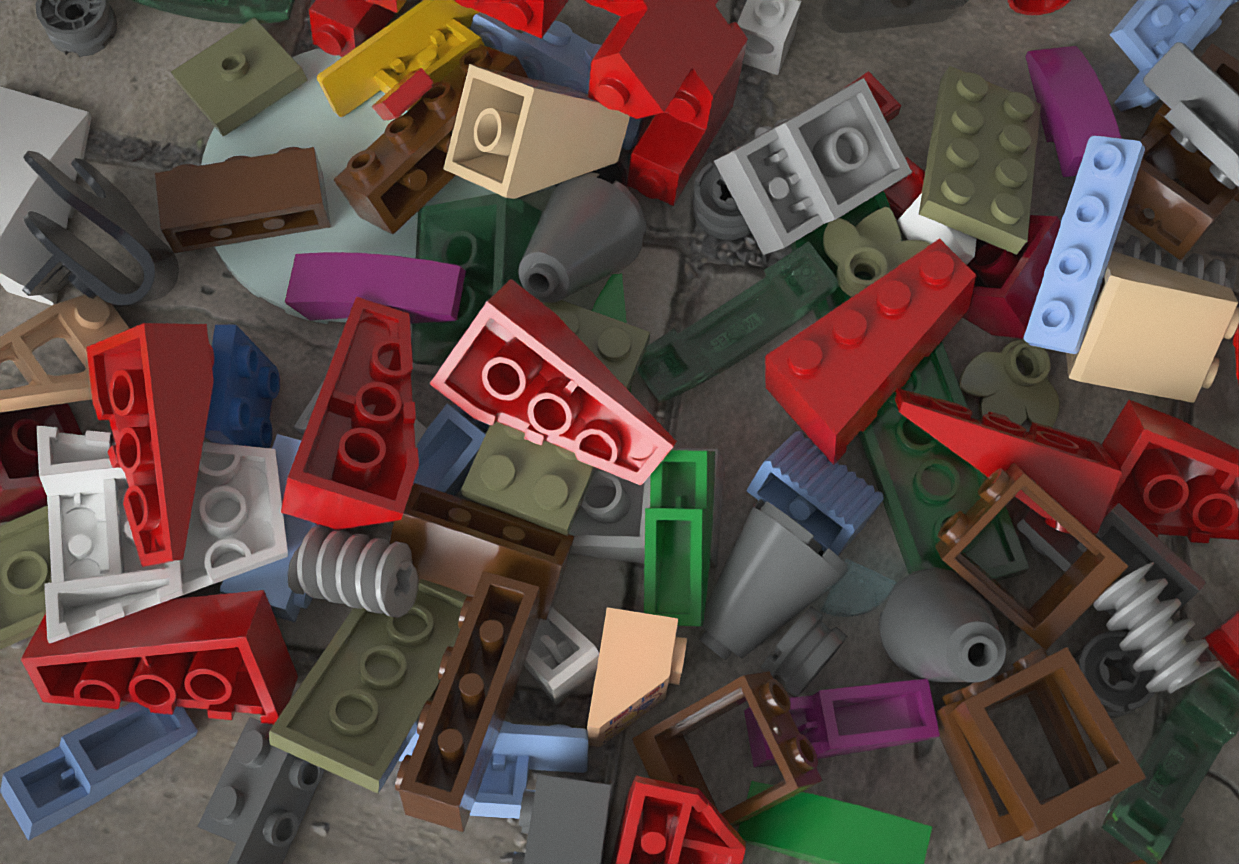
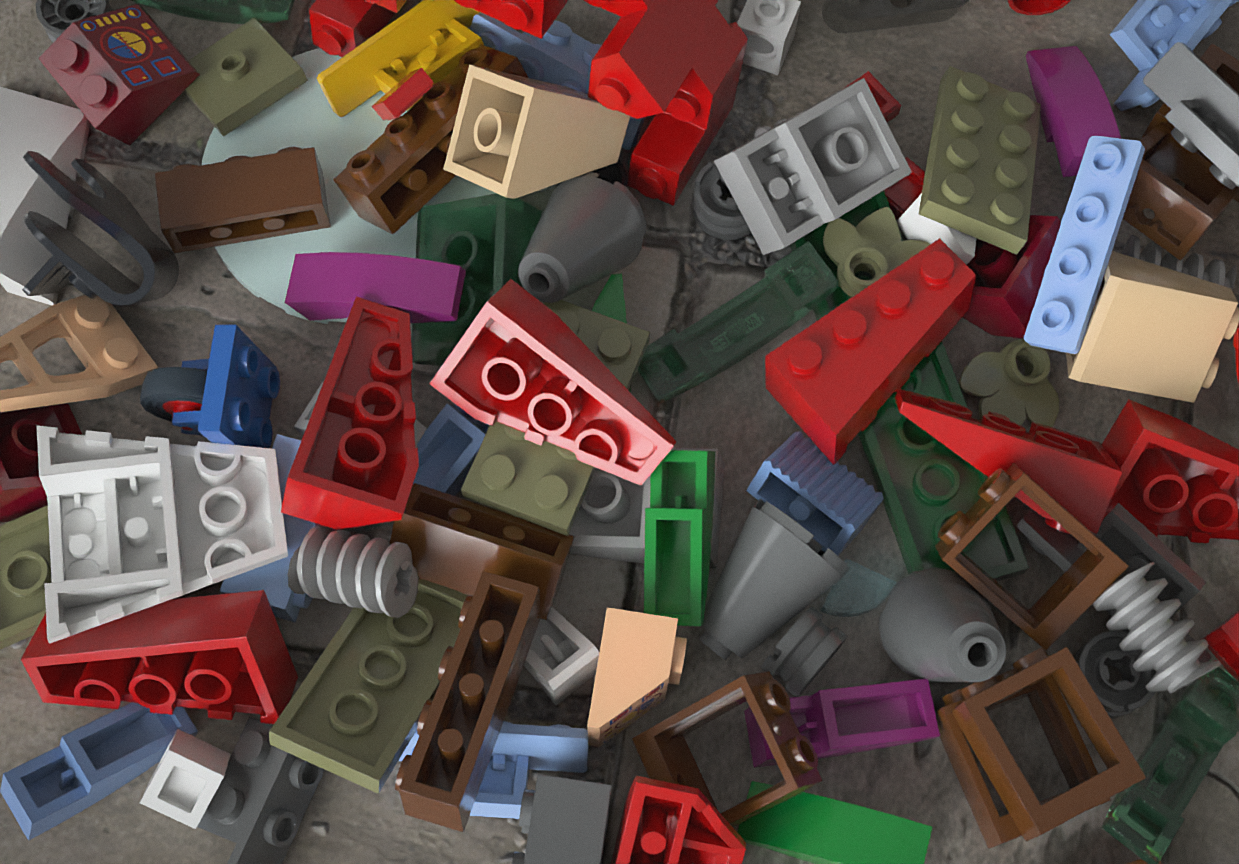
red wedge [86,323,214,567] -> none
none -> dark red slope [38,4,200,146]
none -> white brick [140,729,231,829]

